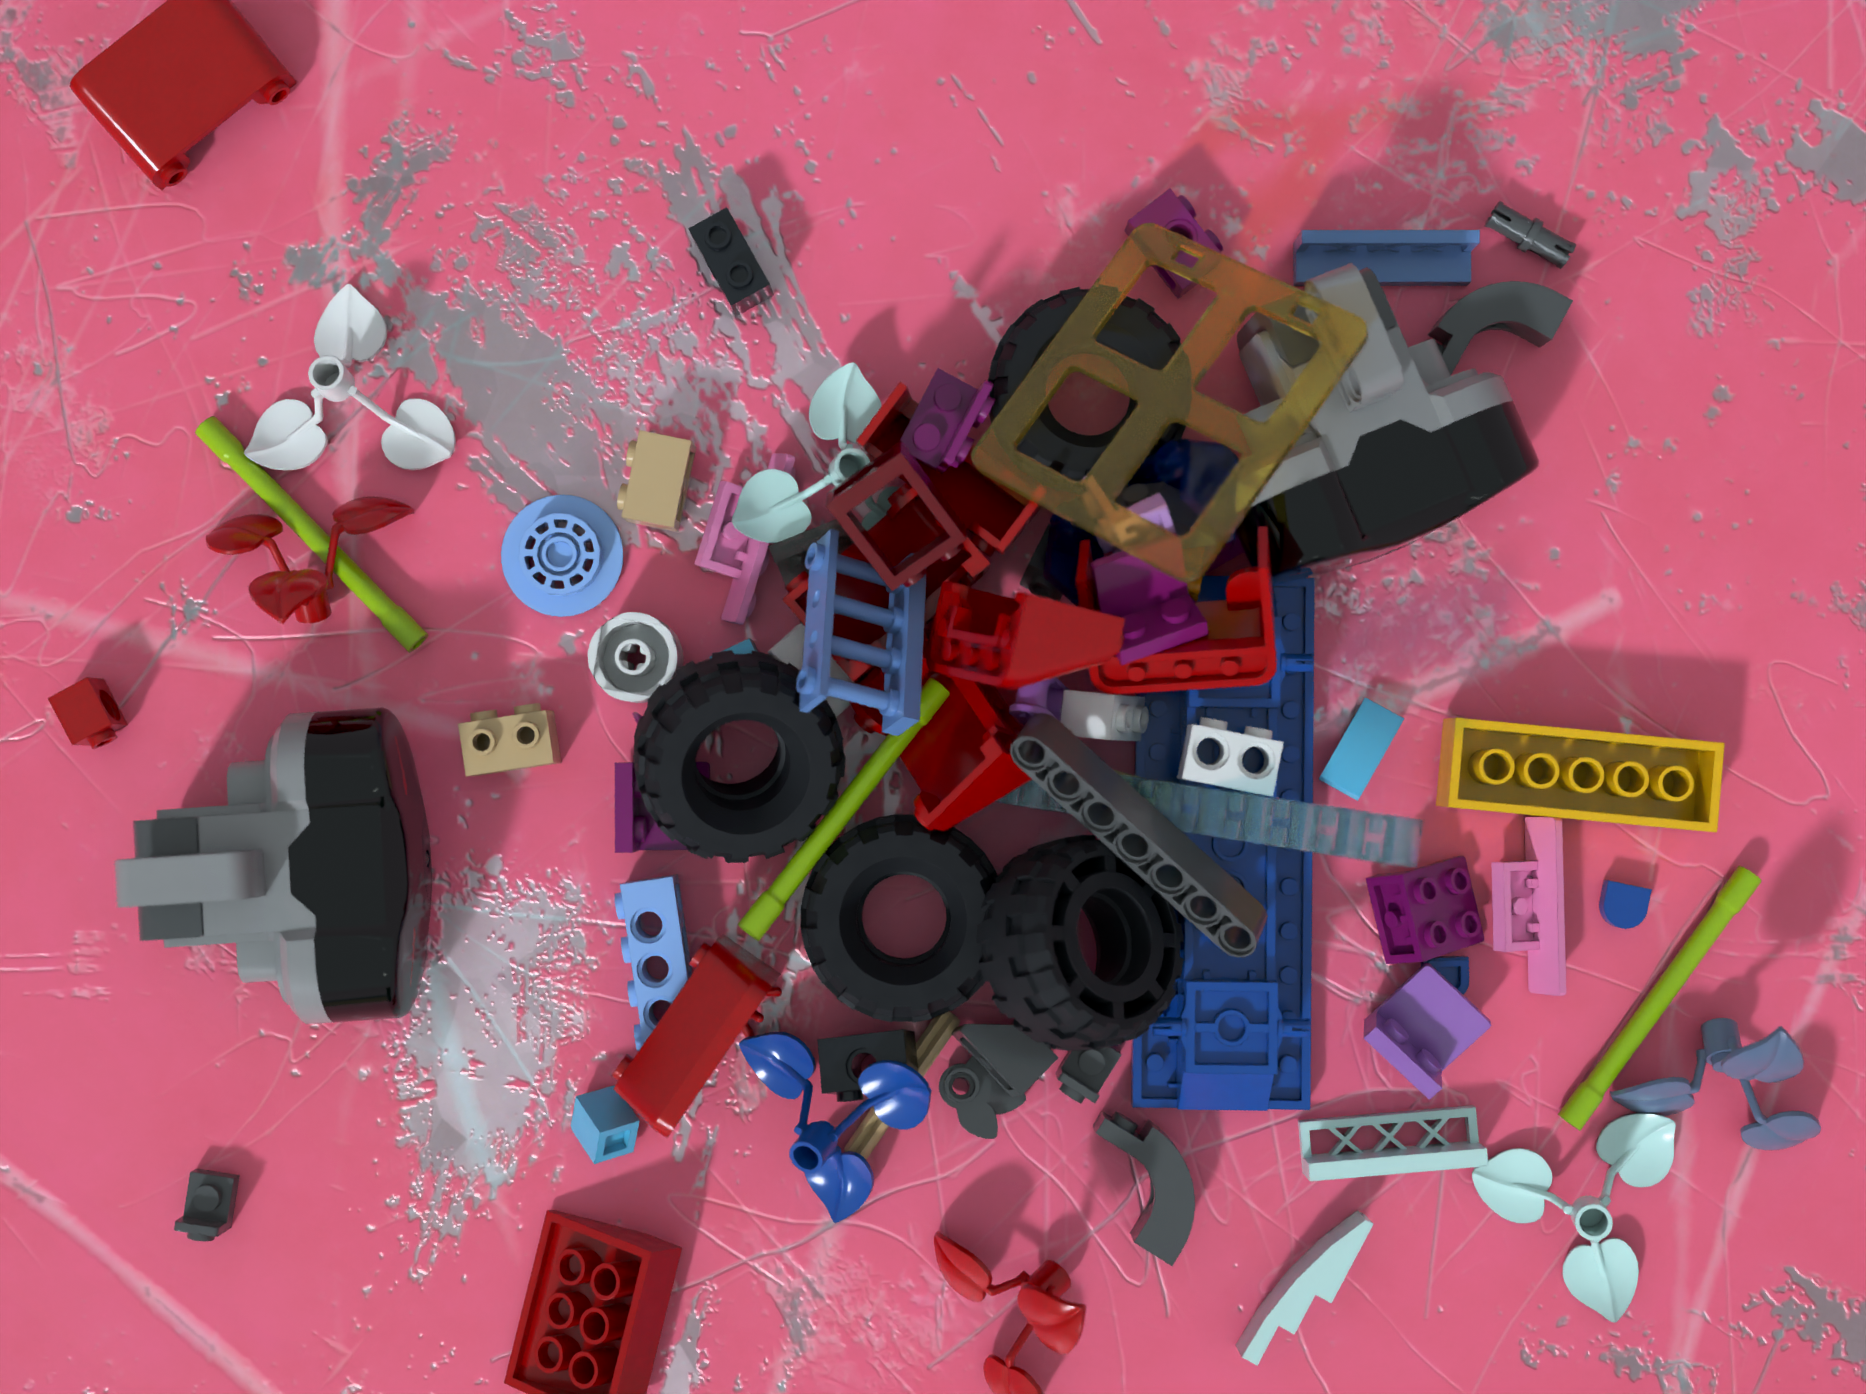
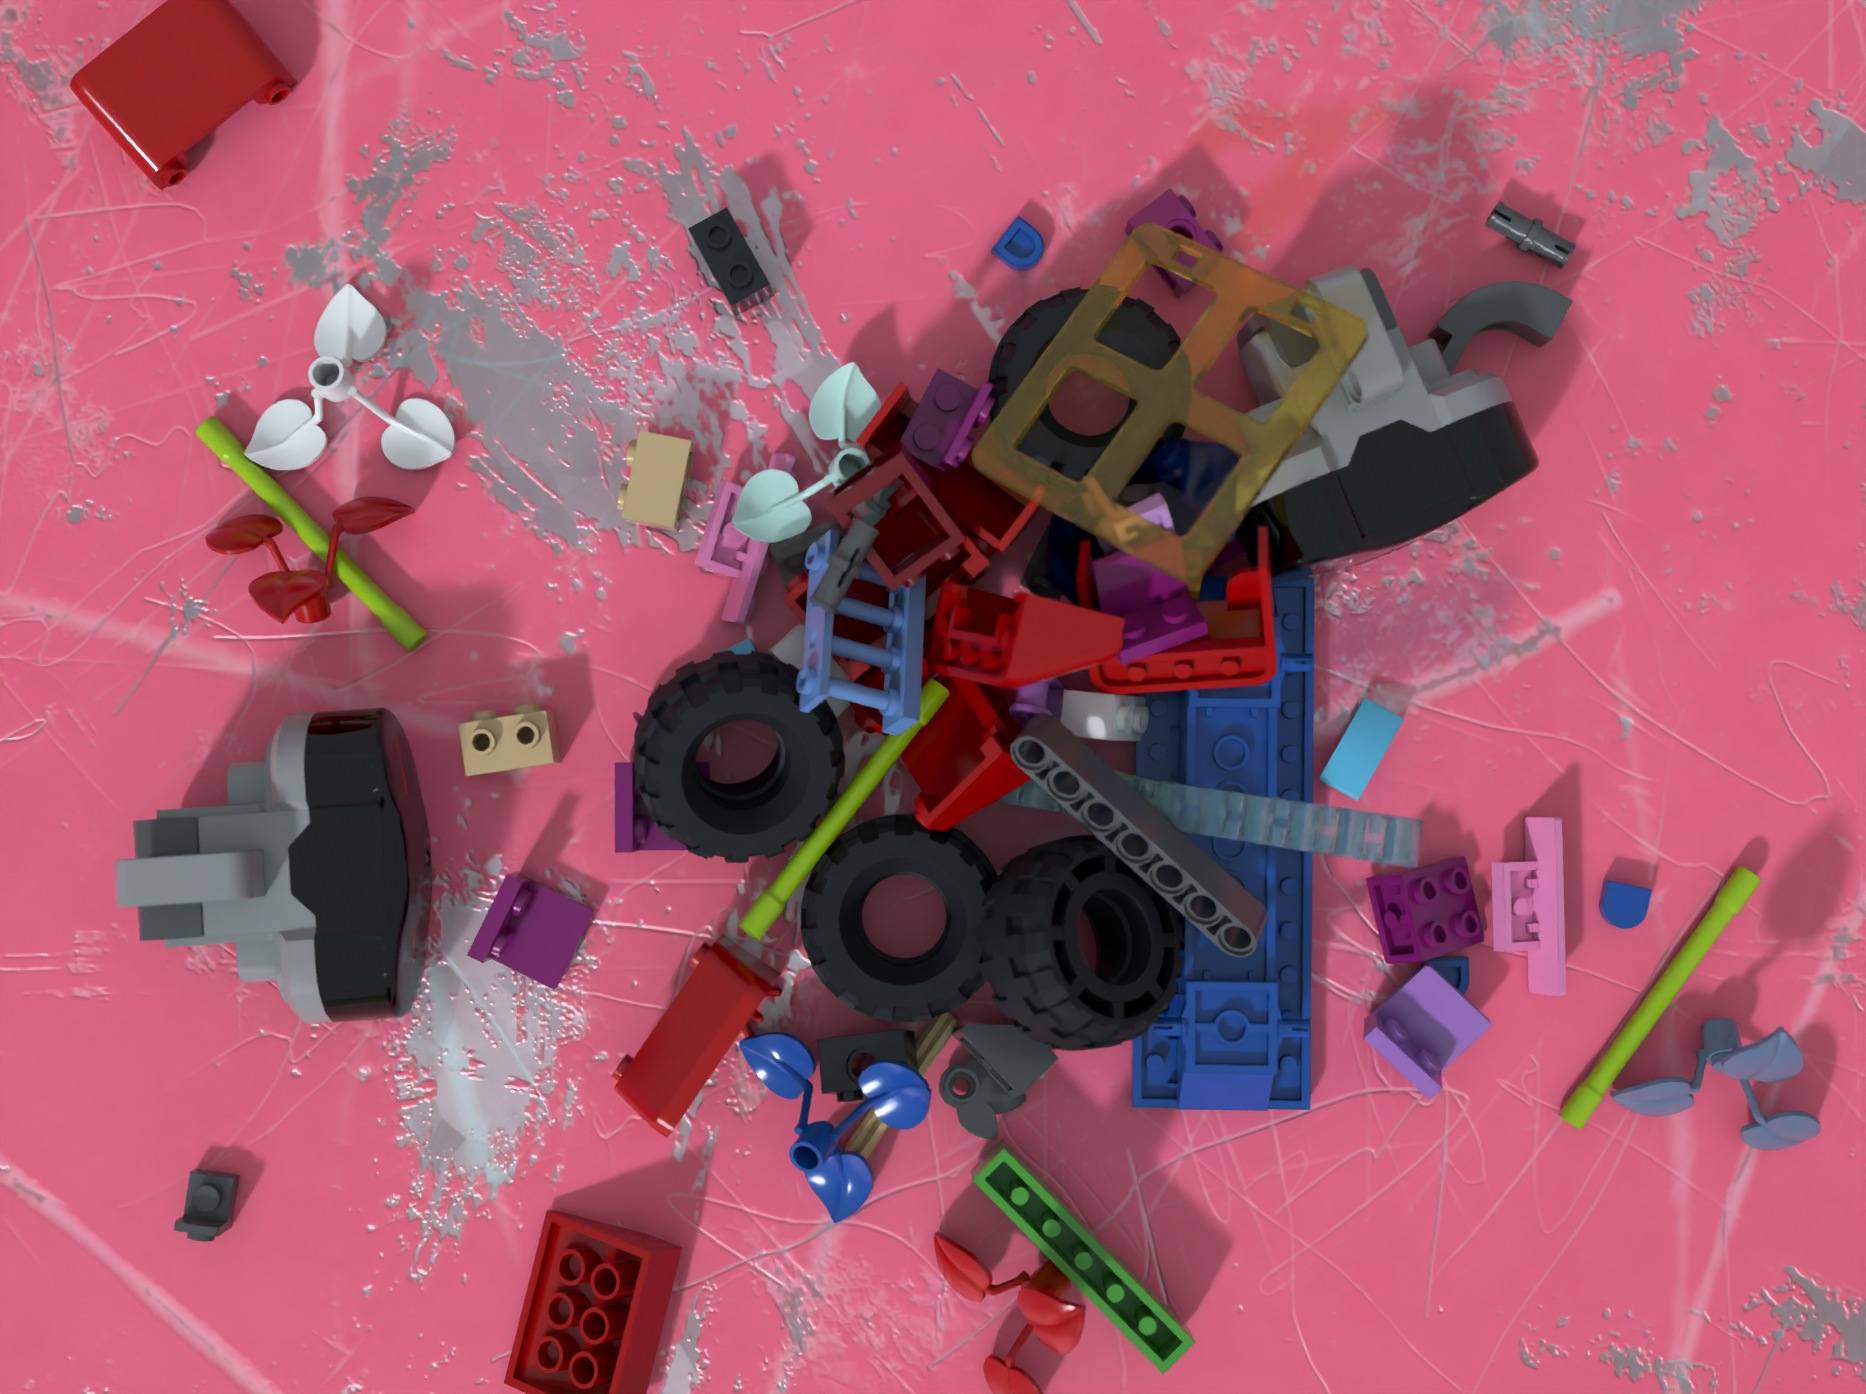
red brick [48,677,128,749] -> none
light blue wheel [501,495,623,617] -> none
medium azure panel [571,1086,640,1164] -> none
white brick [588,612,684,703] -> none
light blue brick [615,874,692,1051] -> none
dark grey bracket [1055,1047,1122,1103] -> none
dark grey arch [1093,1111,1195,1266] -> none
white brick [1177,717,1284,796] -> none
light aqua slope [1236,1211,1373,1366] -> none
medium blue fence [1293,230,1480,286] -> none
light aqua fence [1298,1105,1489,1181] -> none
yellow brick [1436,718,1725,832] -> none
light aqua plant [1472,1113,1676,1323] -> none
none -> magenta bracket [467,872,594,989]
none -> dark grey pin [809,518,880,614]
none -> bright green brick [971,1139,1195,1374]
none -> blue tile [991,216,1044,271]

